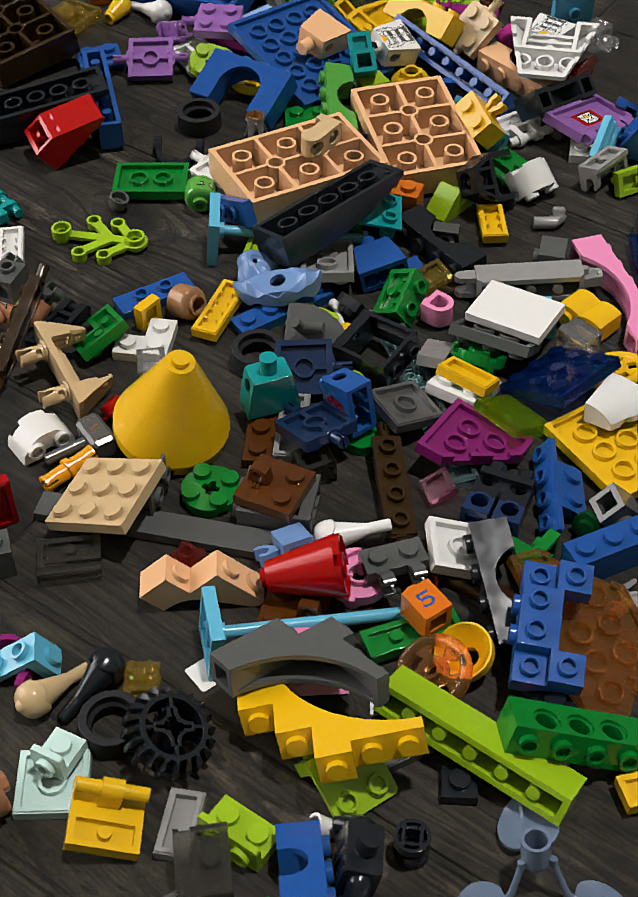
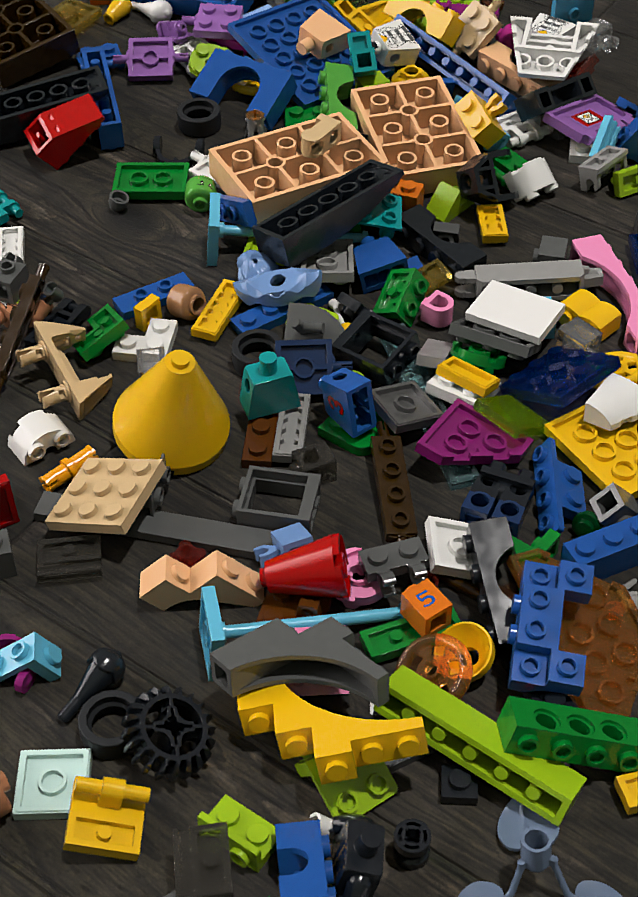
tan piece [14,662,88,719] -> none
light aqua bracket [30,727,88,781] -> none
dark grey piece [43,413,117,466] -> none
lime plant [51,215,148,266] -> none
red plate [100,394,119,421] -> none
clear yellow tile [123,660,162,697] -> none
light grey tile [153,787,207,865] -> none
green plate [180,463,240,519] -> none
white sticker [185,658,216,692] -> none
reddish brown hinge [233,453,316,523] -> none
dark blue plate [274,400,358,453] -> none
white piece [312,519,392,547] -> none
clear pink tile [419,466,460,508] -> none
light grey arm [533,206,567,229] -> none

